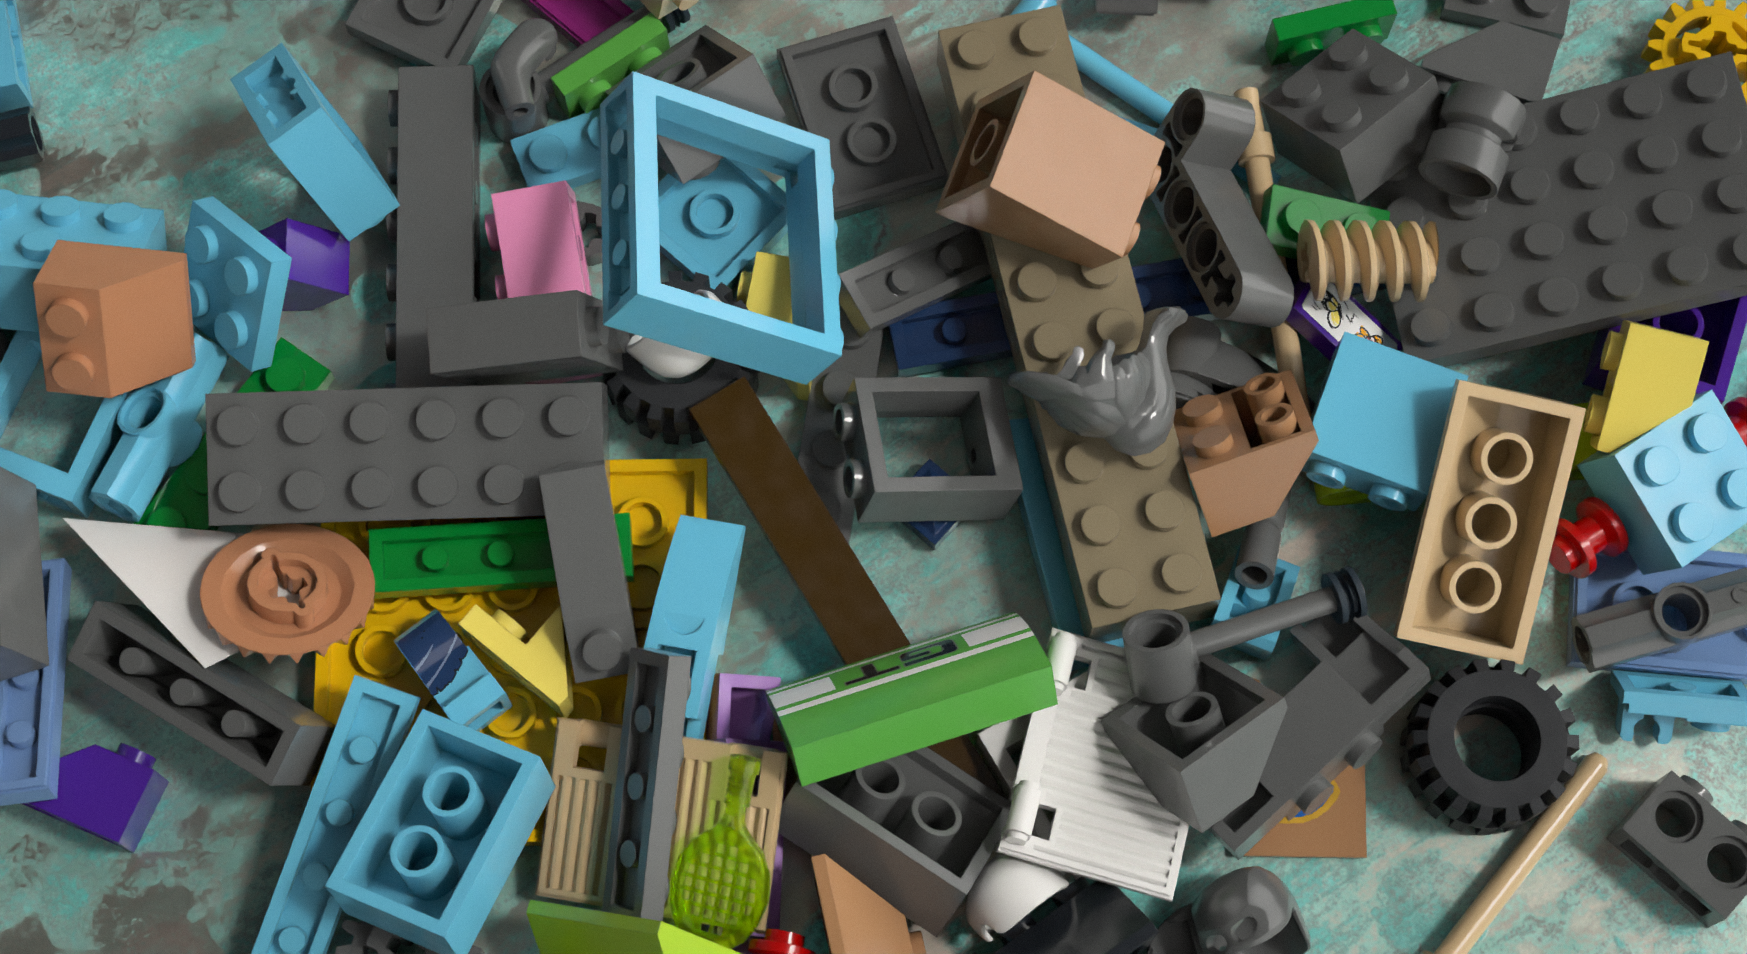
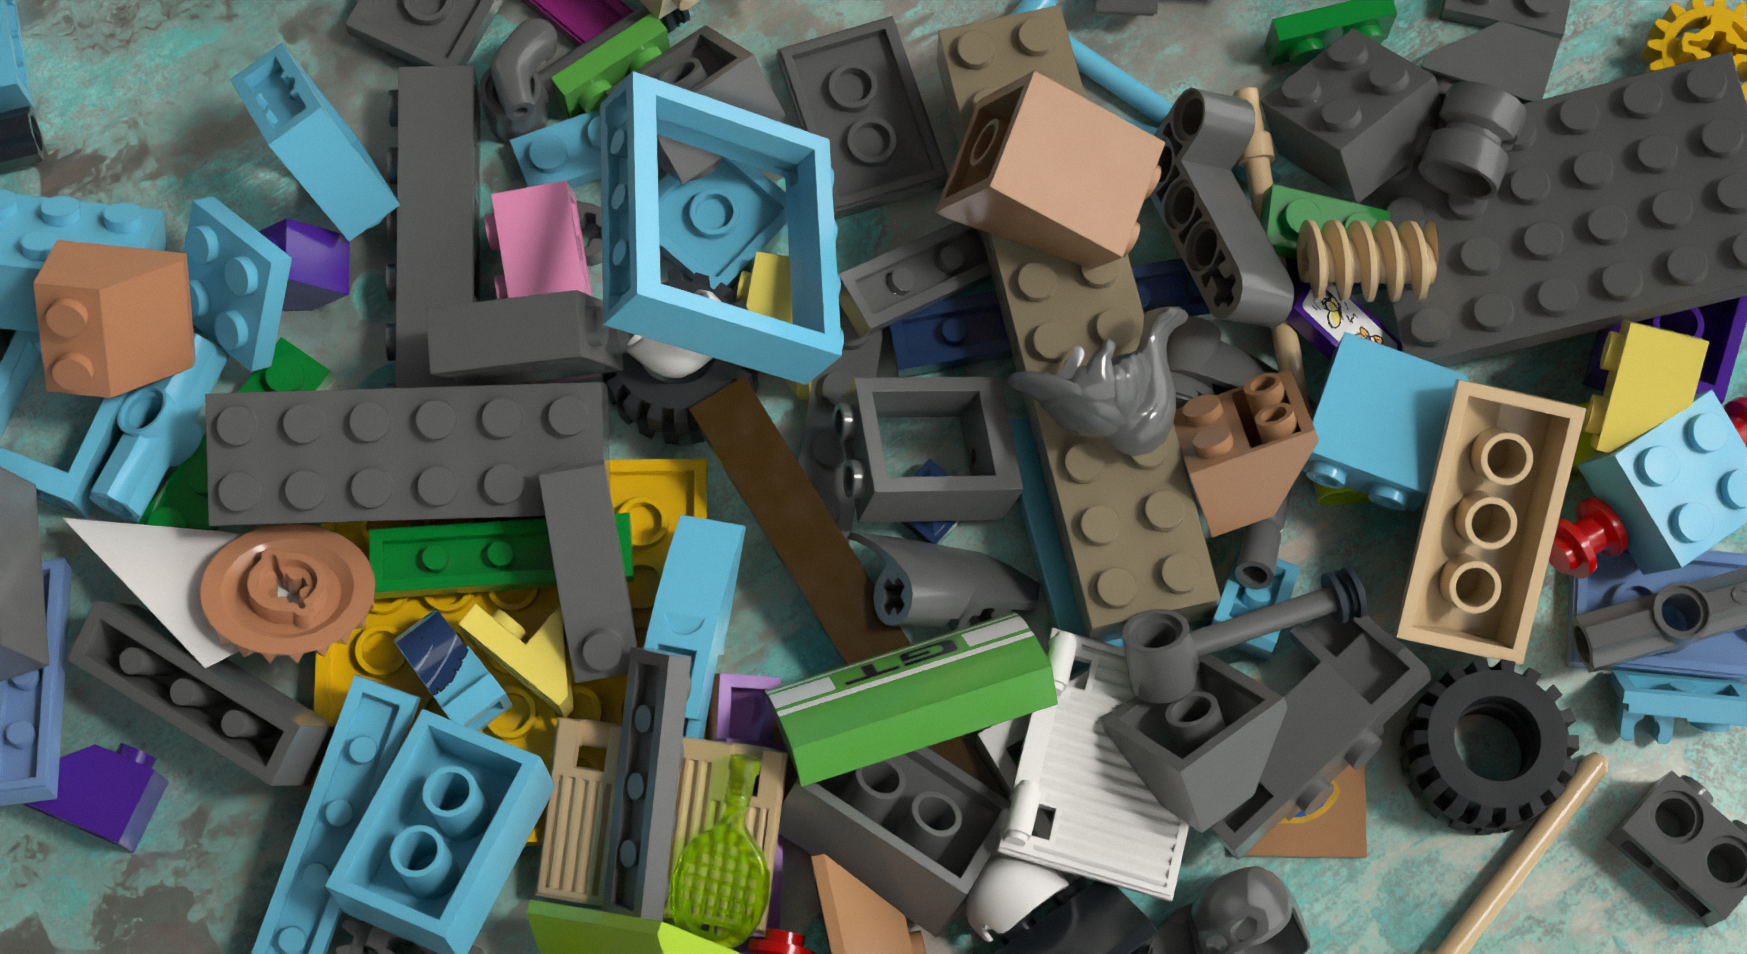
none -> dark grey panel [847,531,1040,631]

